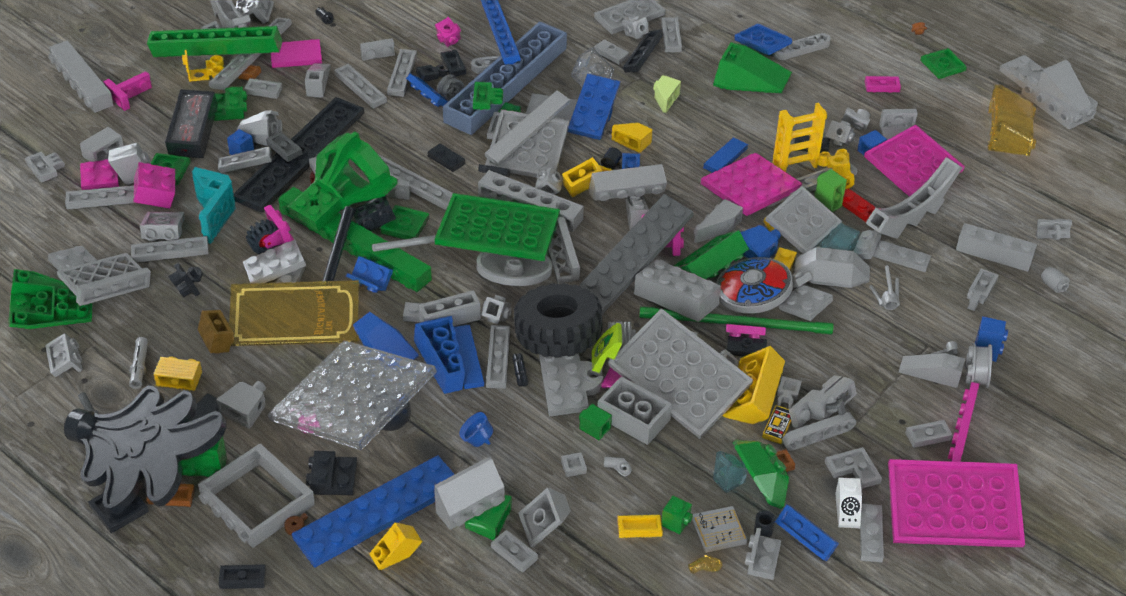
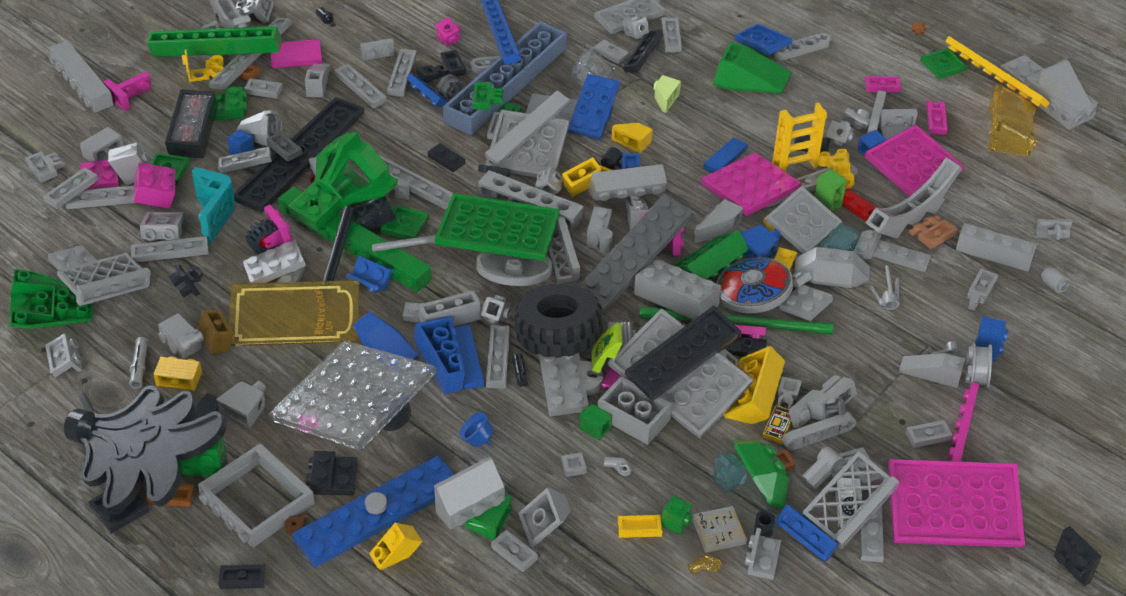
none -> light grey plate [43,167,98,209]
none -> light grey hinge [158,313,204,359]
none -> light grey tile [365,492,387,514]
none -> light grey hinge [586,207,613,254]
none -> black plate [625,305,741,401]
none -> light grey piece [802,447,845,489]
none -> light grey fence [802,451,899,550]
none -> light grey beam [867,90,886,134]
none -> nougat plate [909,215,958,249]
none -> dark pink plate [926,100,947,135]
none -> yellow plate [945,36,1050,108]
none -> black plate [1053,526,1102,586]

